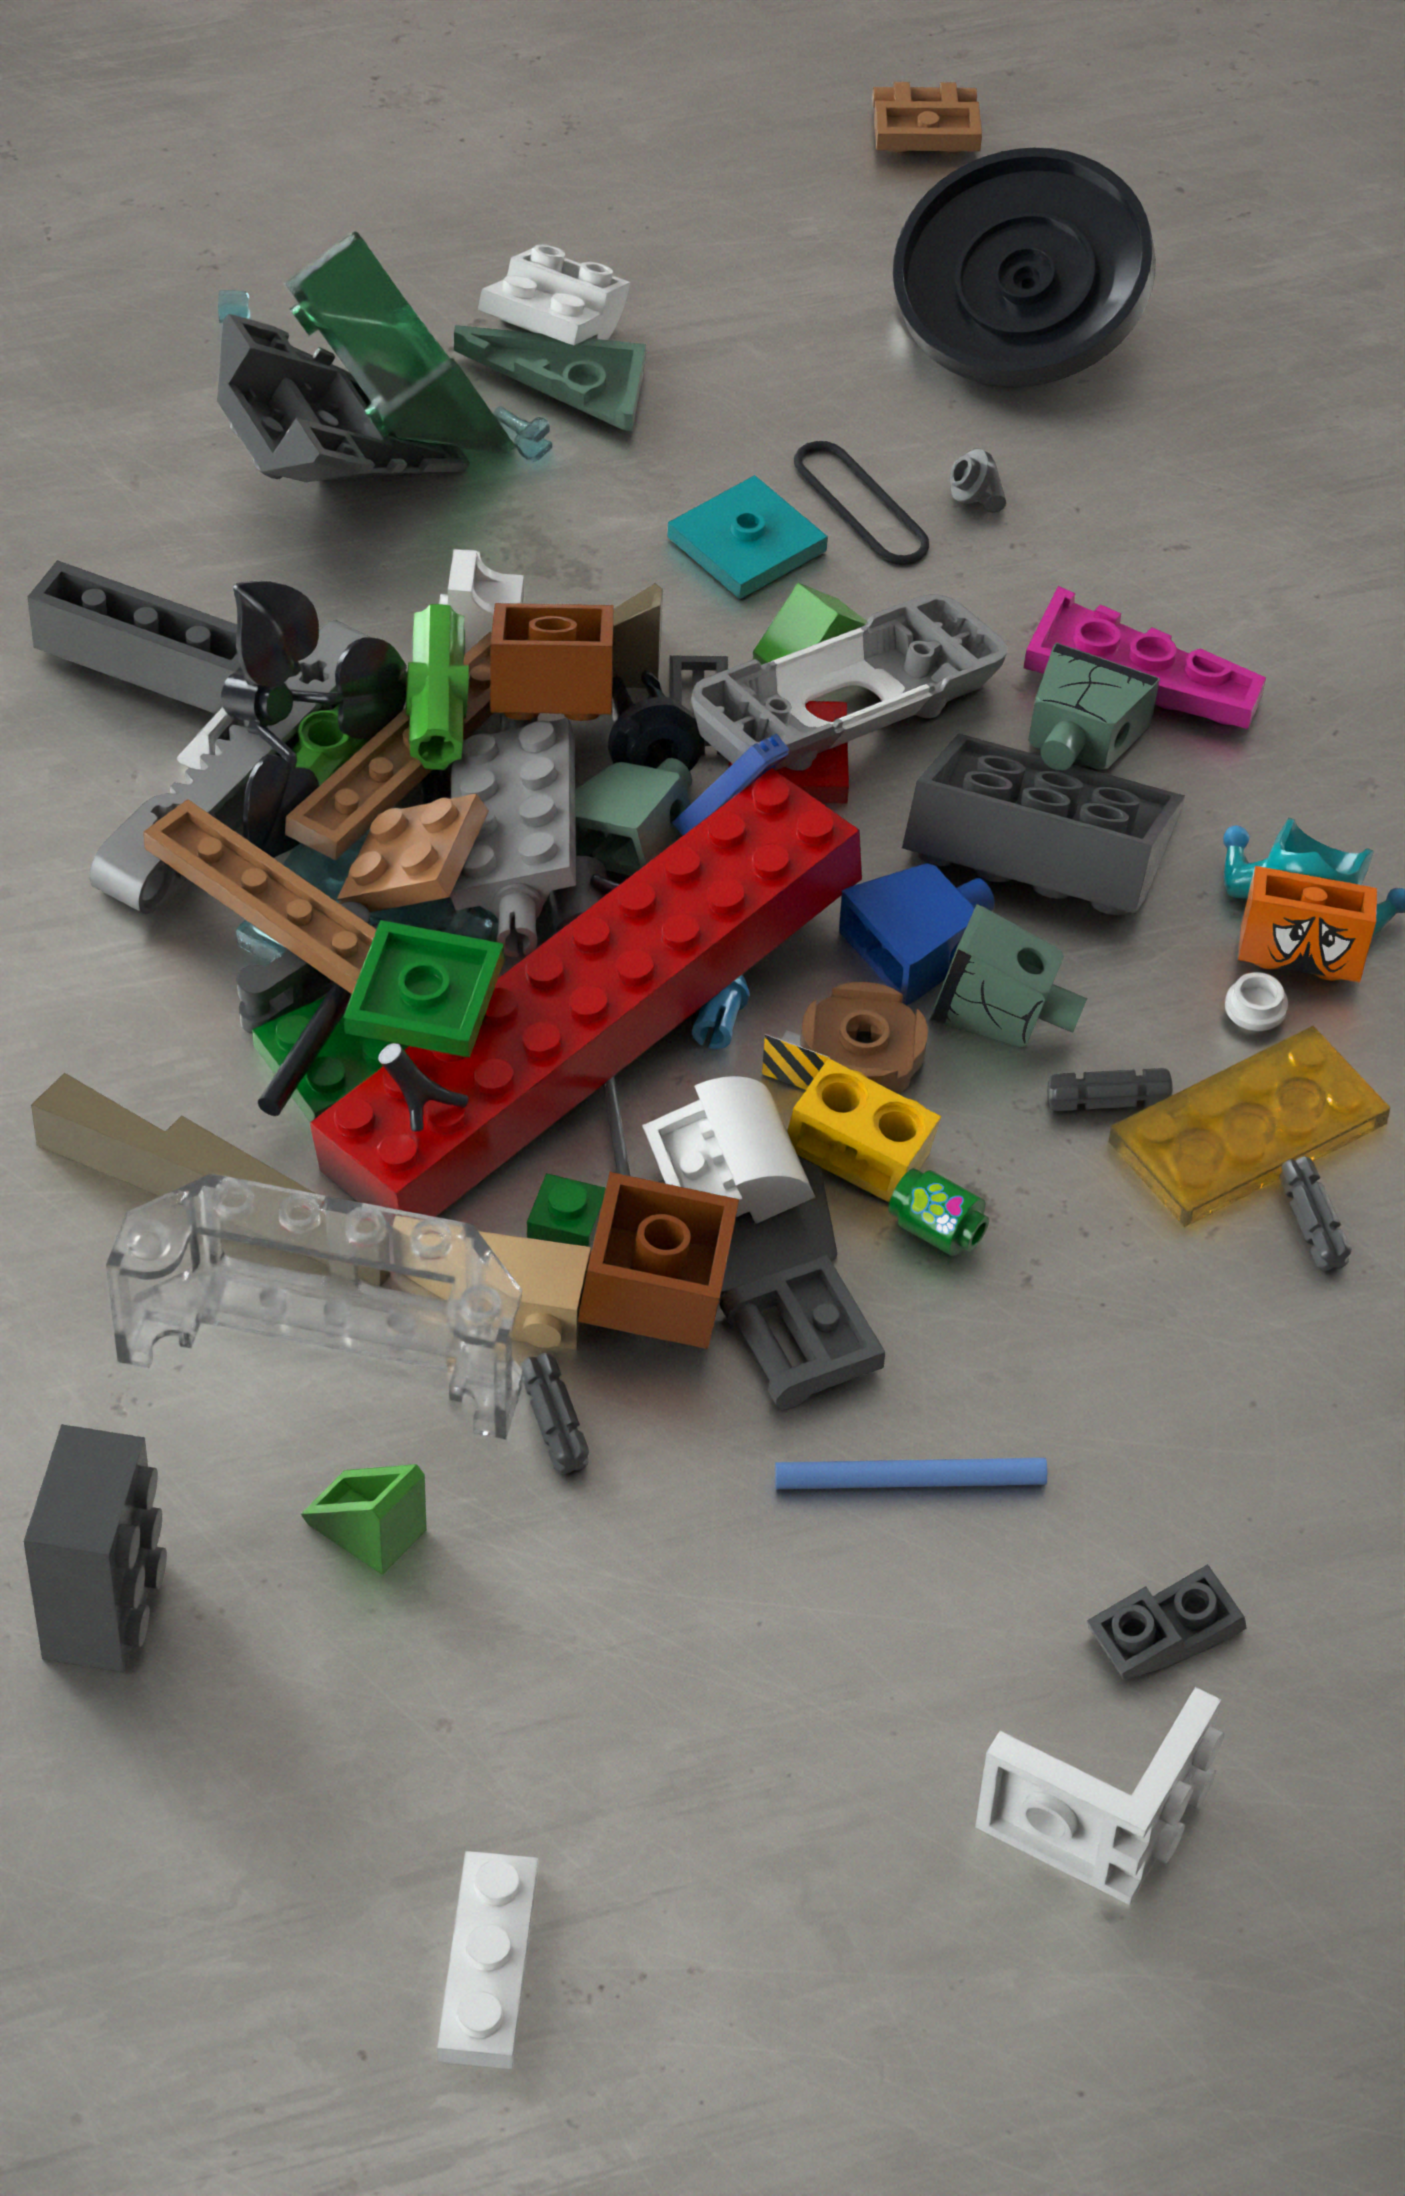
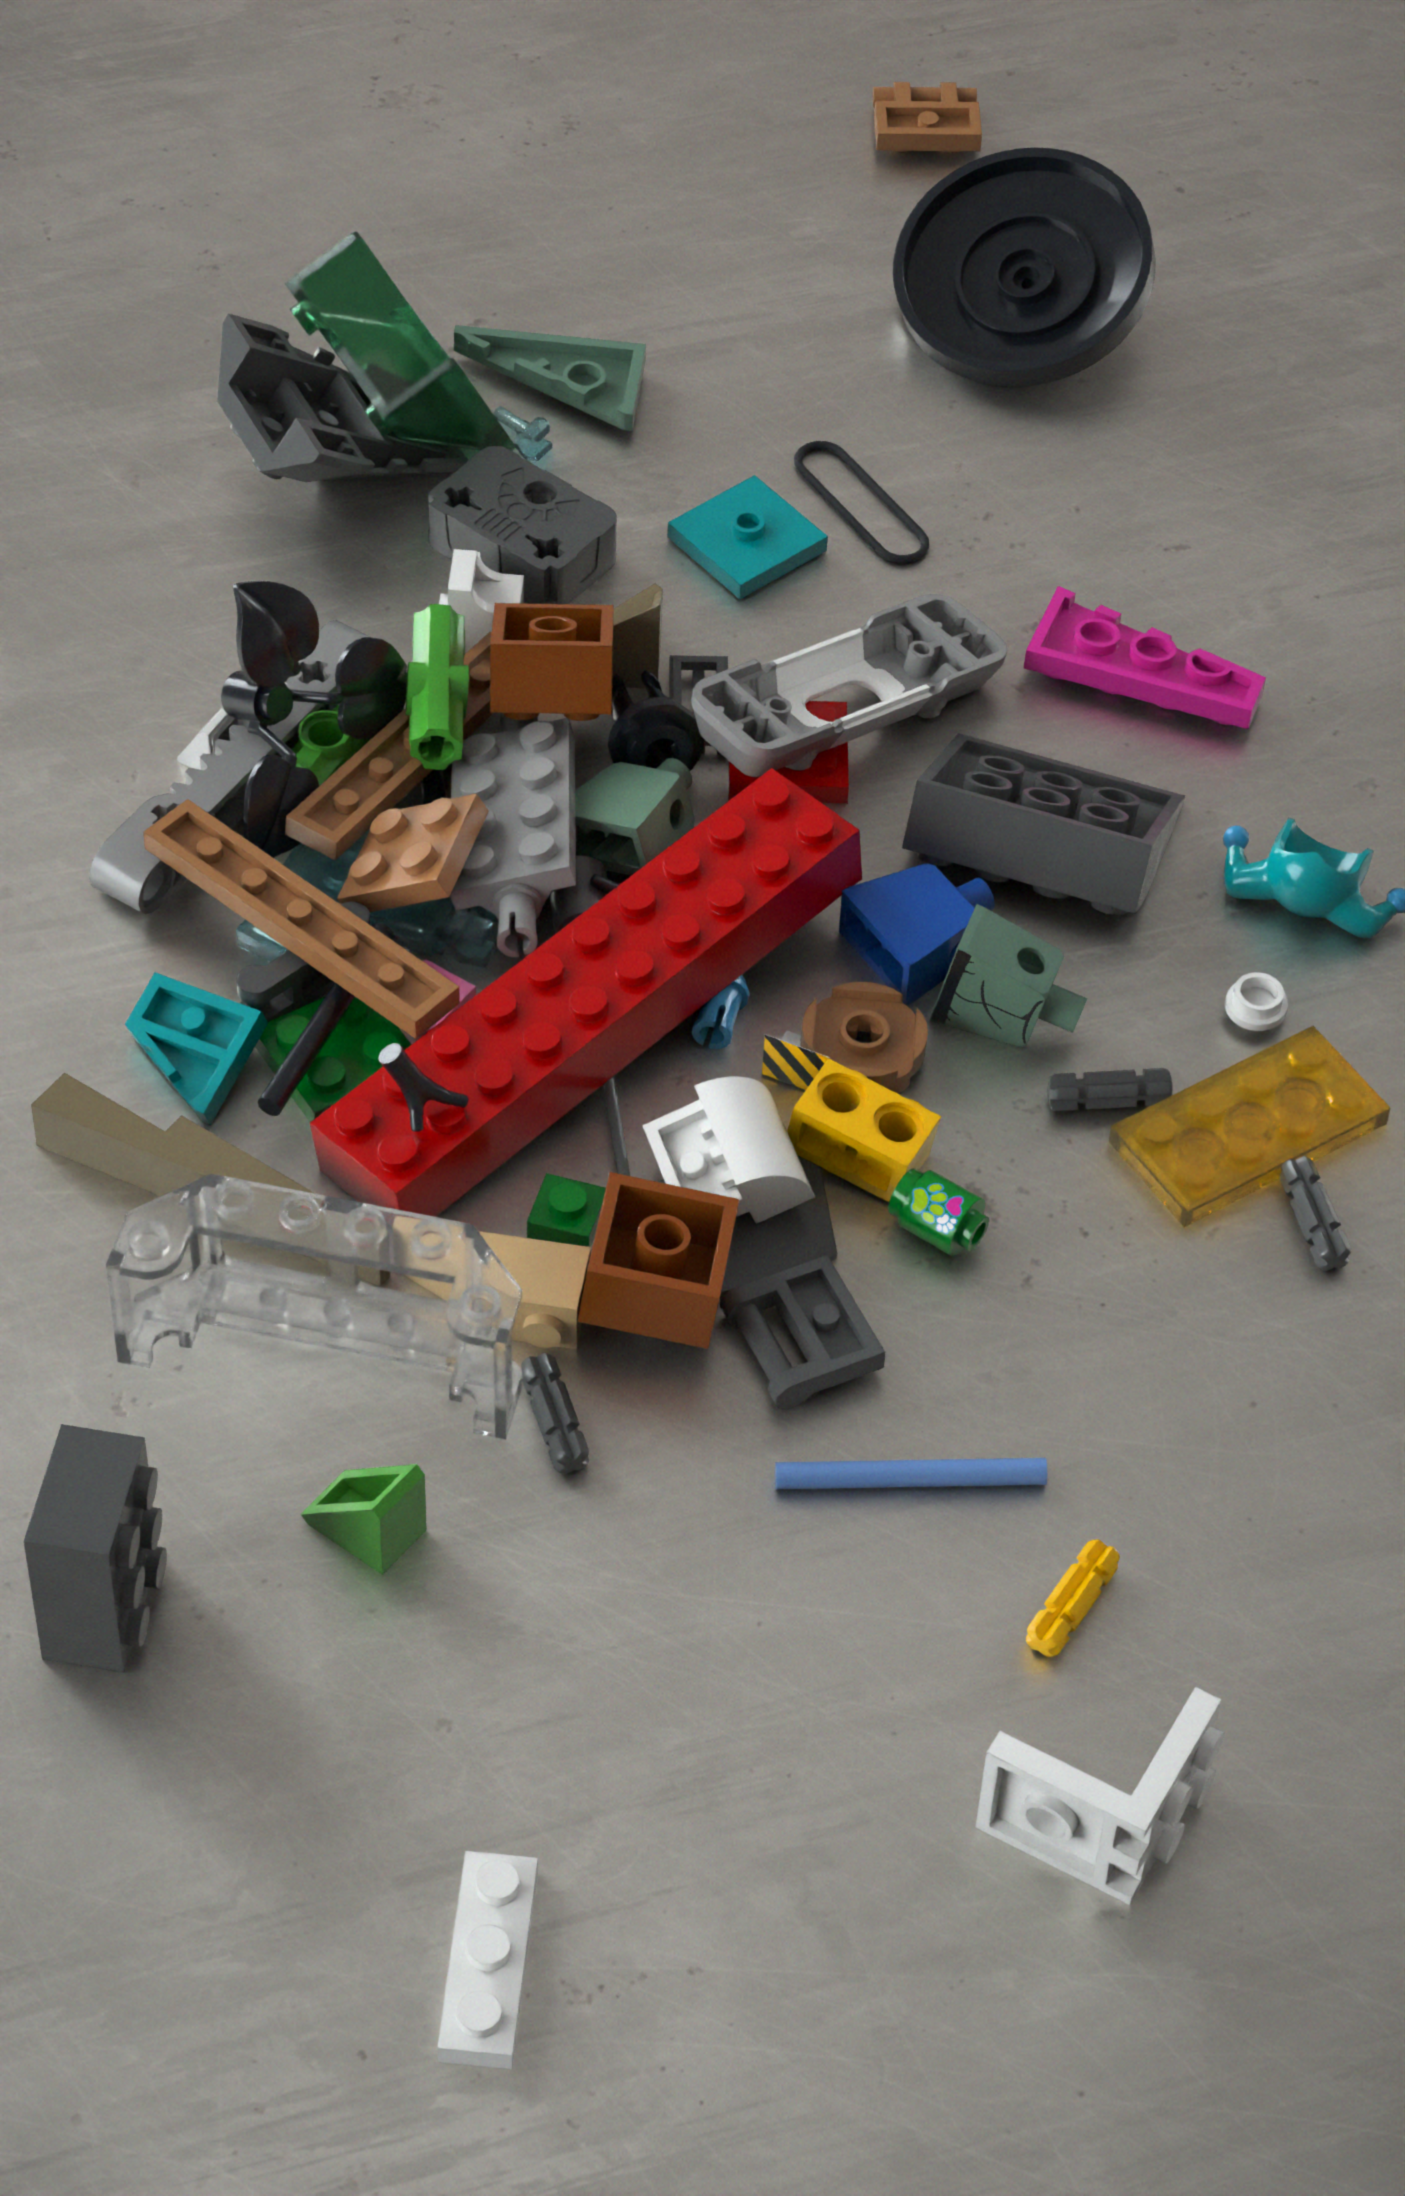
dark grey brick [27,560,242,714] -> none
clear light blue hand [218,290,250,323] -> none
green plate [343,920,505,1058] -> none
white brick [478,245,630,346] -> none
blue tile [672,734,790,836] -> none
bright green slope [753,583,867,665] -> none
dark grey plate [949,448,1007,513] -> none
sand green torso [1028,642,1160,770] -> none
dark grey slope [1087,1564,1247,1680] -> none
orange brick [1238,866,1377,983] -> none
none -> teal wing [125,972,268,1125]
none -> dark grey axle [428,446,617,604]
none -> yellow axle [1026,1539,1120,1657]

